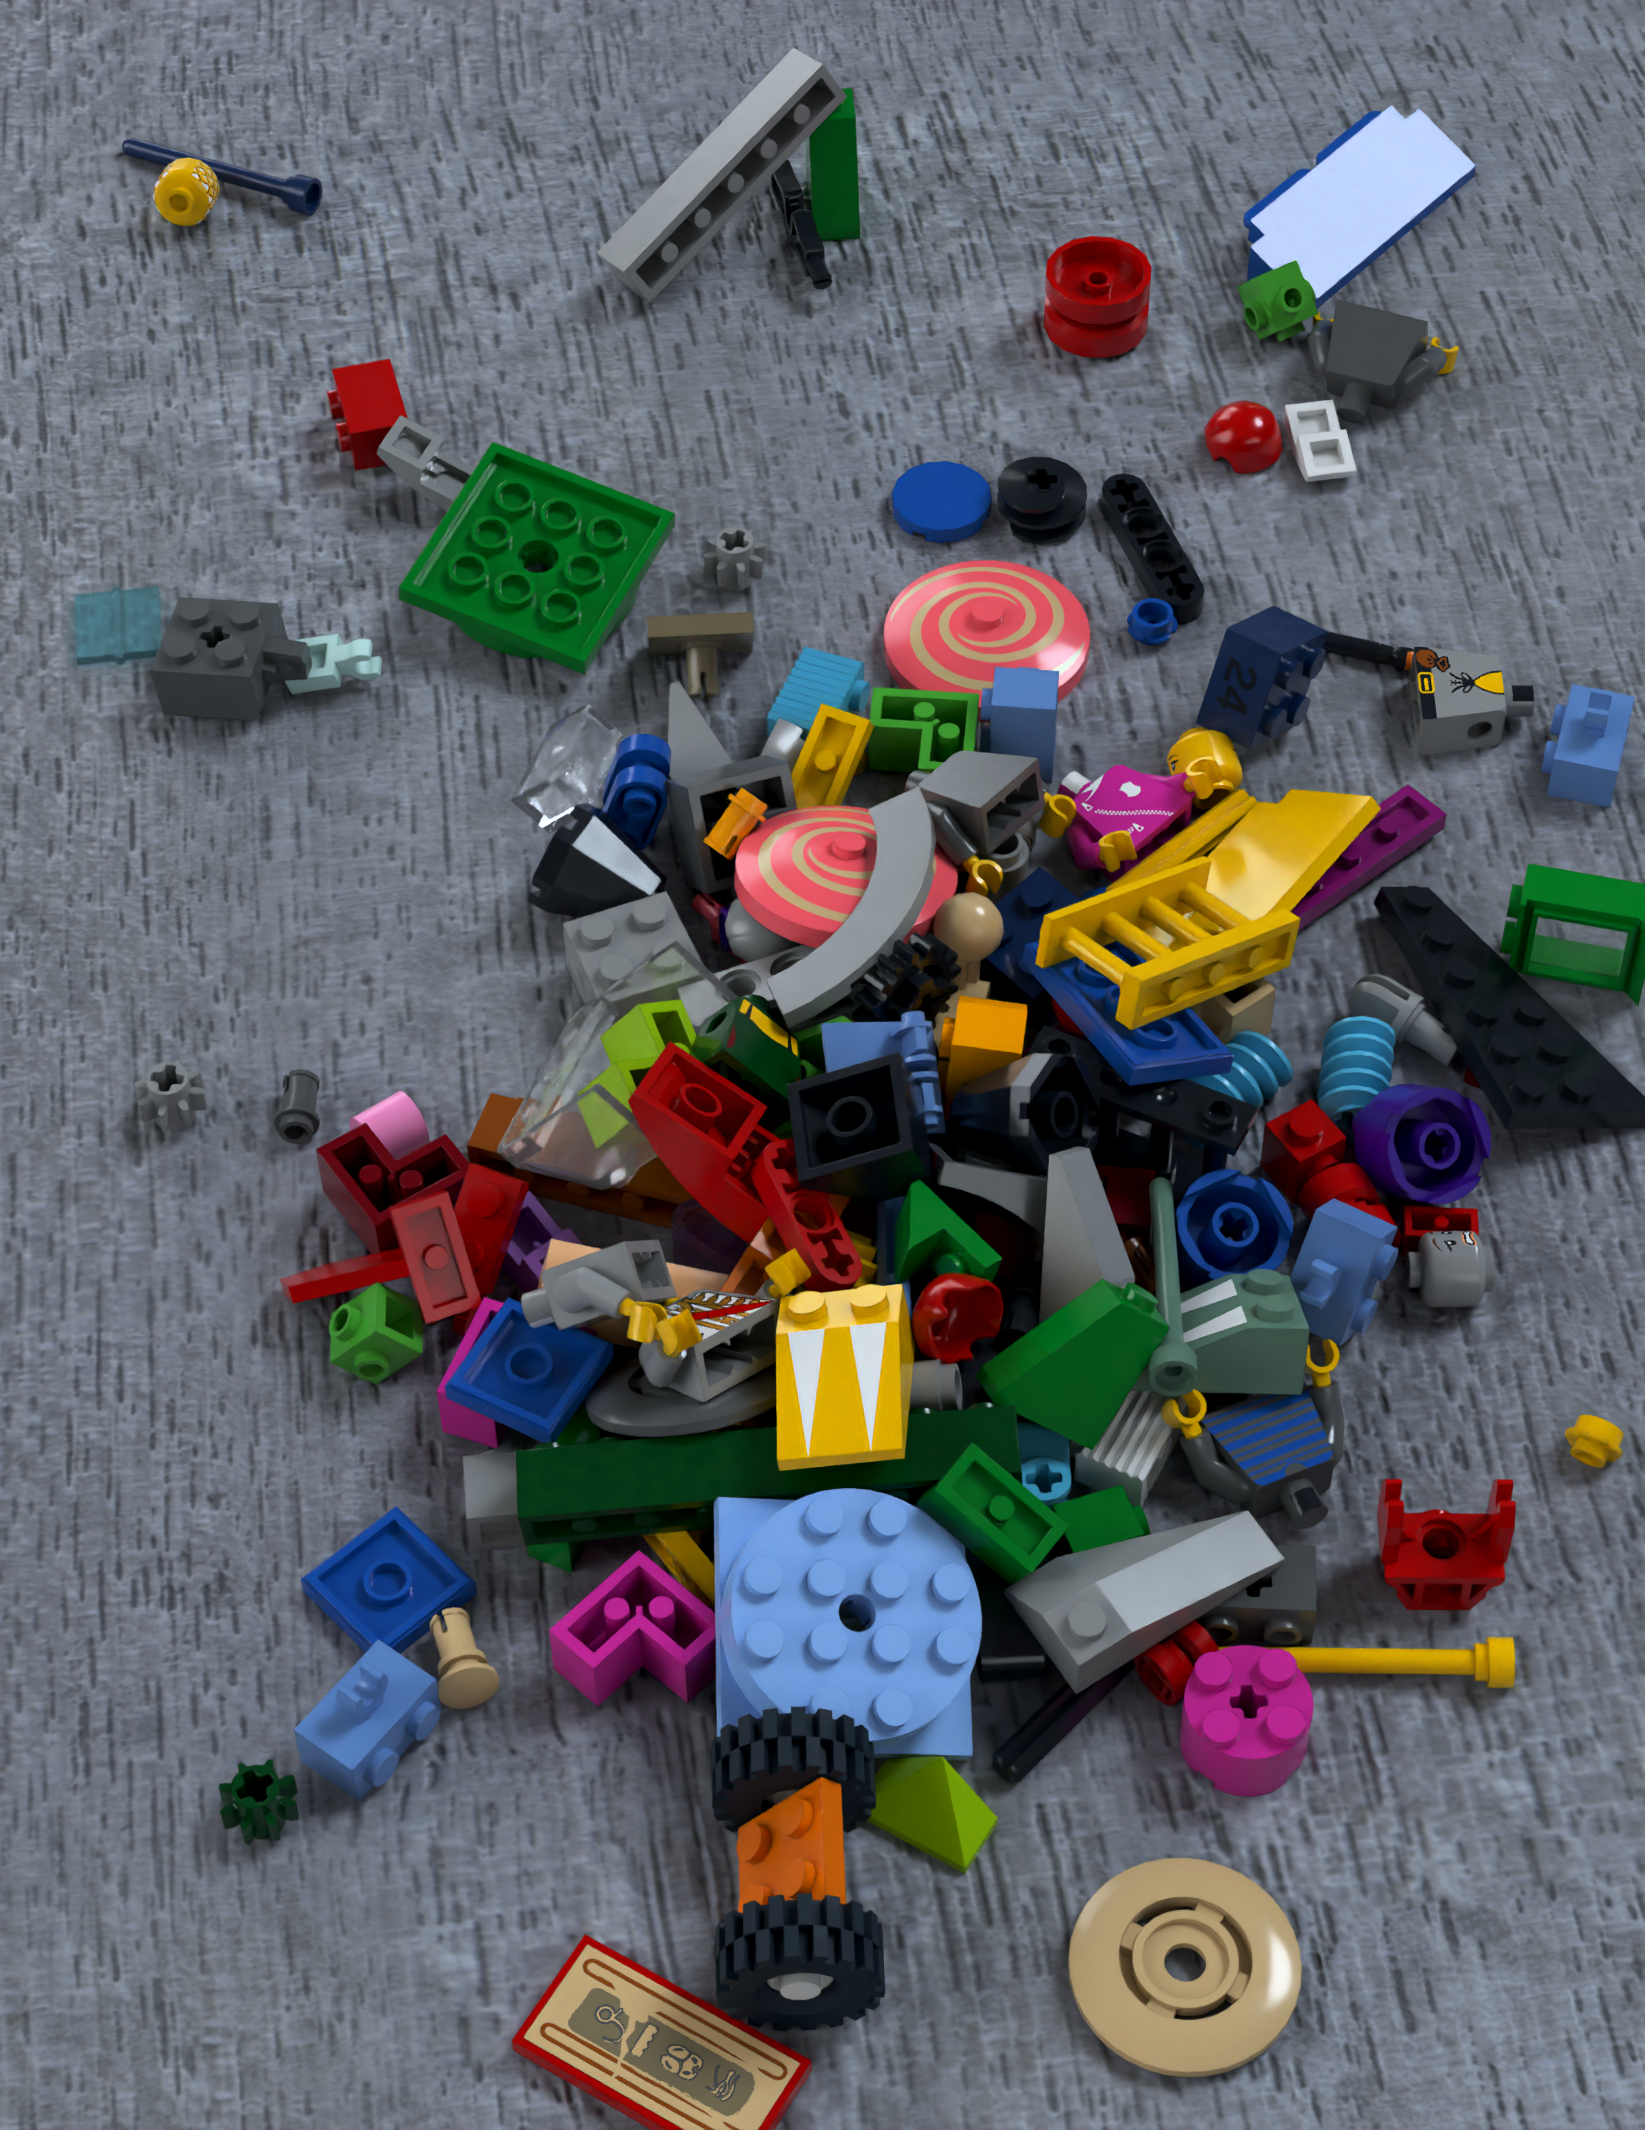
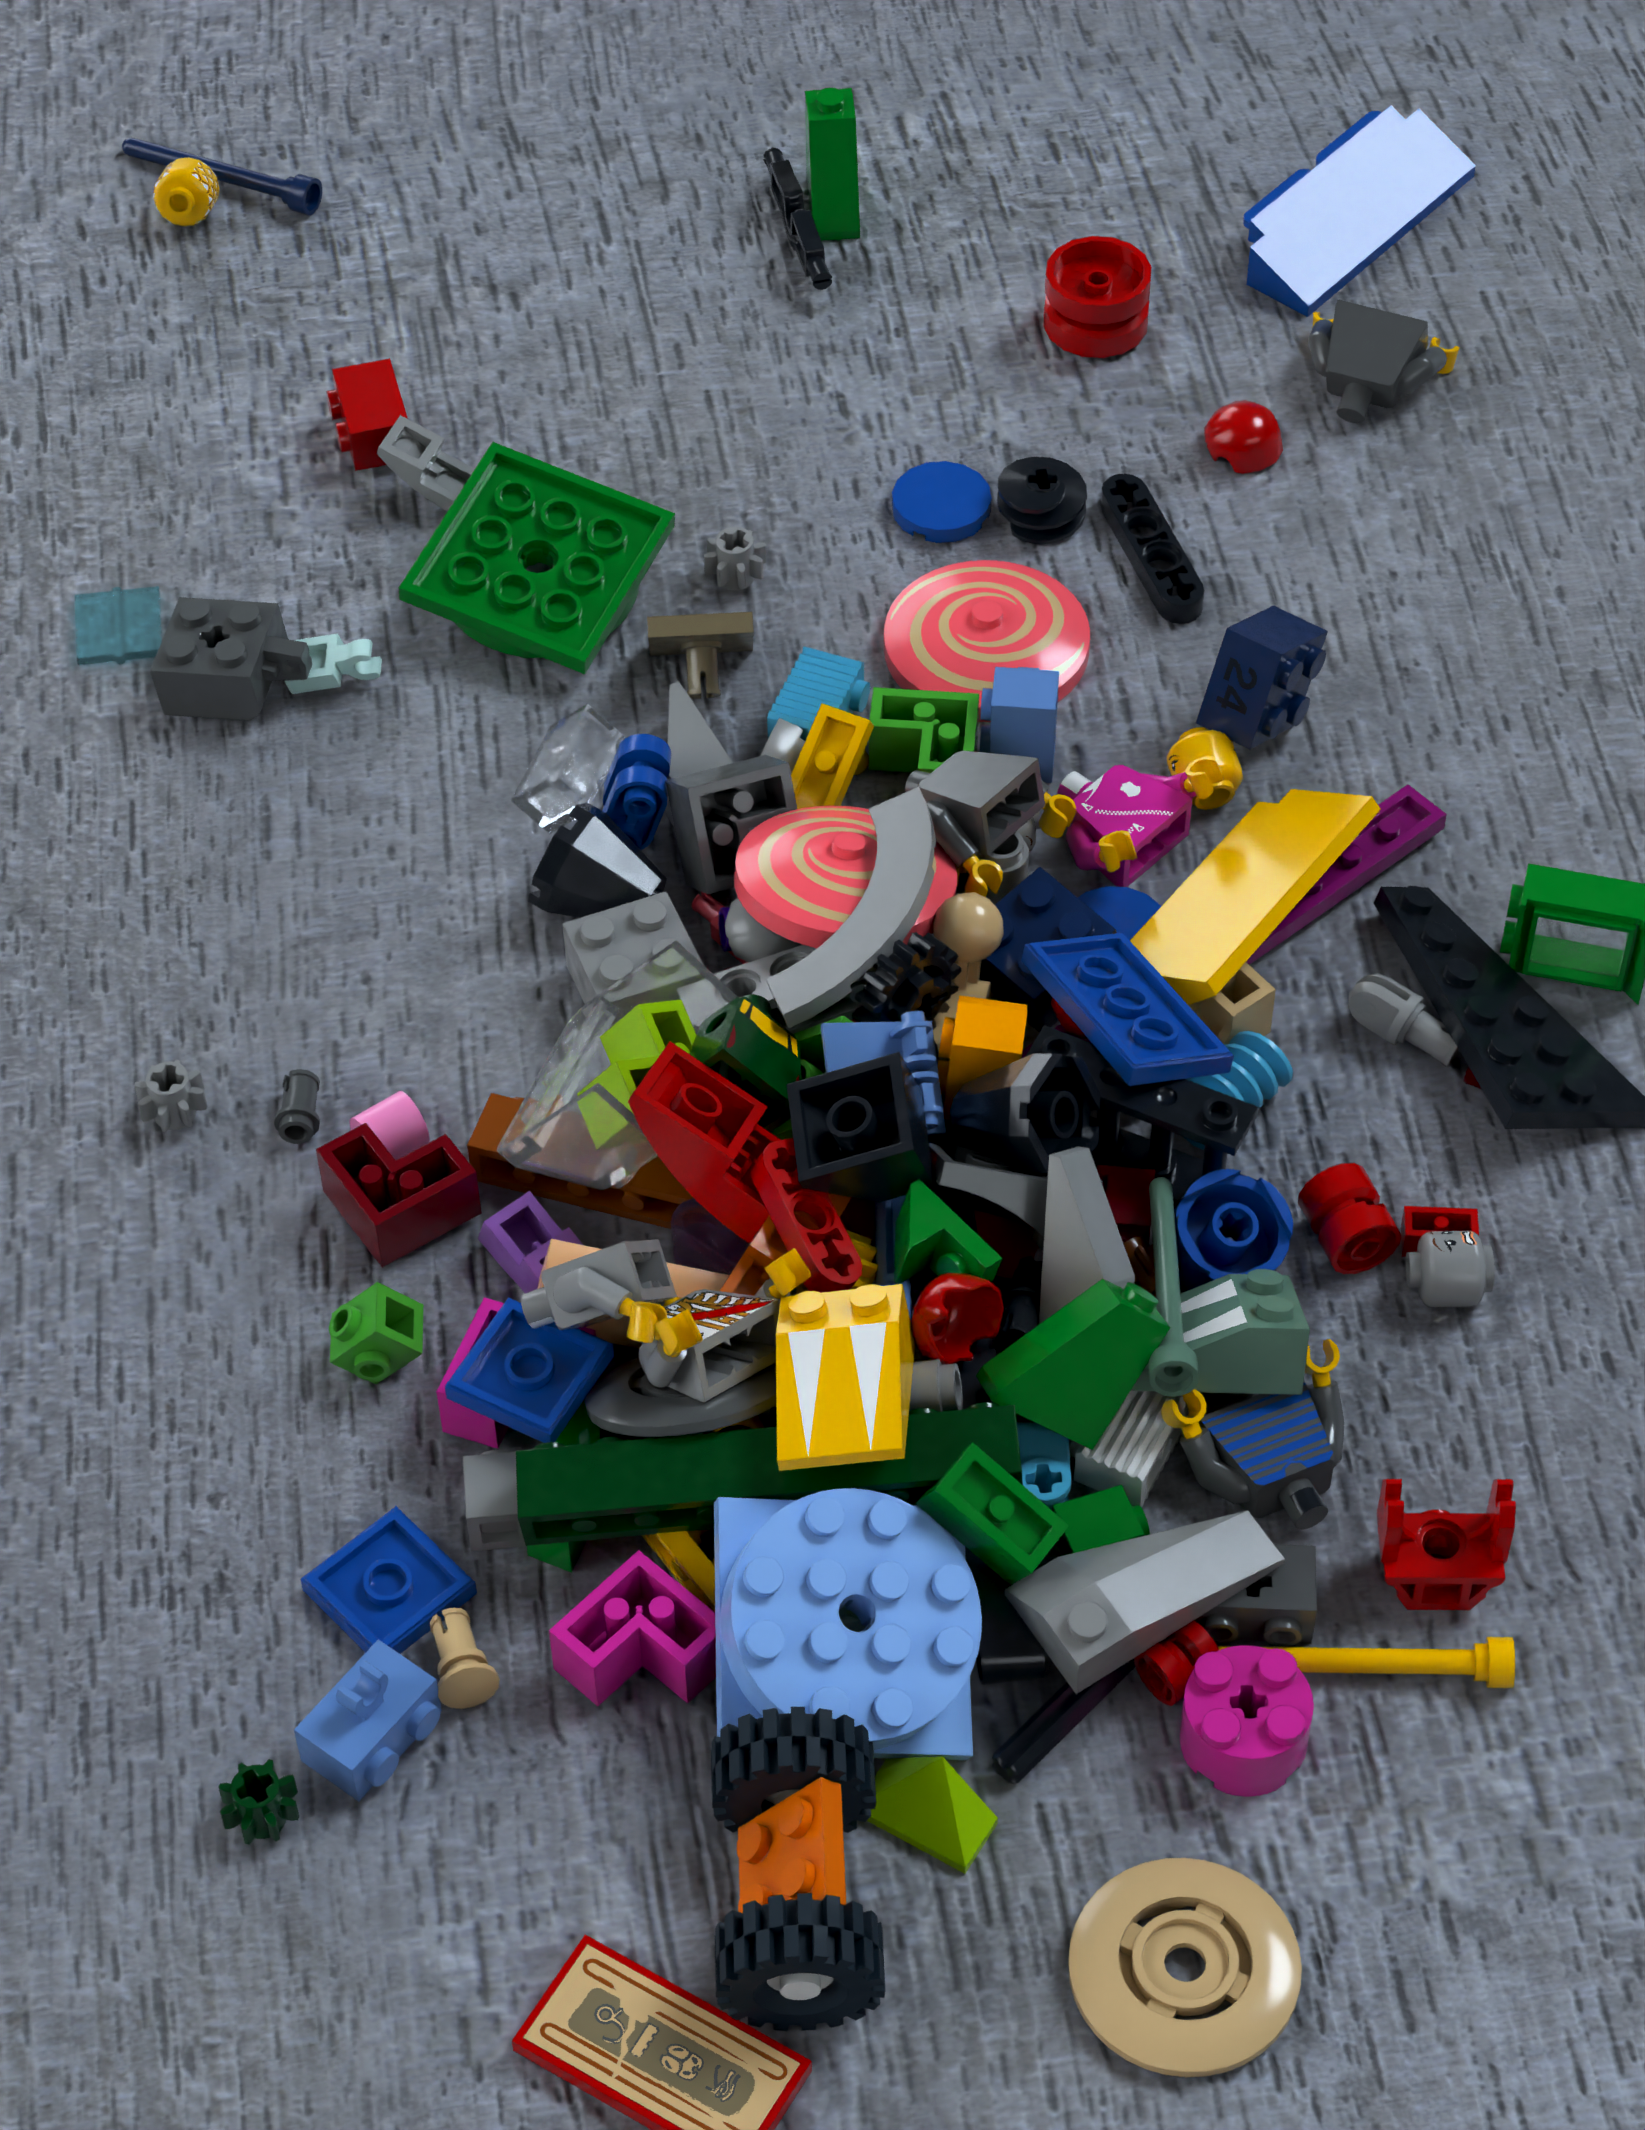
red piece [280,1190,482,1324] -> none
red hinge [430,1163,529,1336] -> none
light grey brick [596,47,847,303] -> none
light orange pin [703,787,768,861] -> none
yellow fence [1035,856,1301,1030] -> none
yellow axle [1105,789,1257,892] -> none
blue plate [1127,598,1178,646] -> none
bright green brick [1237,260,1319,342] -> none
red brick [1260,1099,1347,1204] -> none
white slope [1282,399,1357,482] -> none
medium blue brick [1290,1198,1398,1346] -> none
medium azure piece [1317,1016,1396,1145] -> none
black piece [1322,631,1414,671] -> none
dark purple brick [1352,1084,1491,1205] -> none
light grey torso [1409,647,1534,756] -> none
medium blue brick [1541,684,1635,808] -> none
yellow plate [1565,1414,1624,1468] -> none

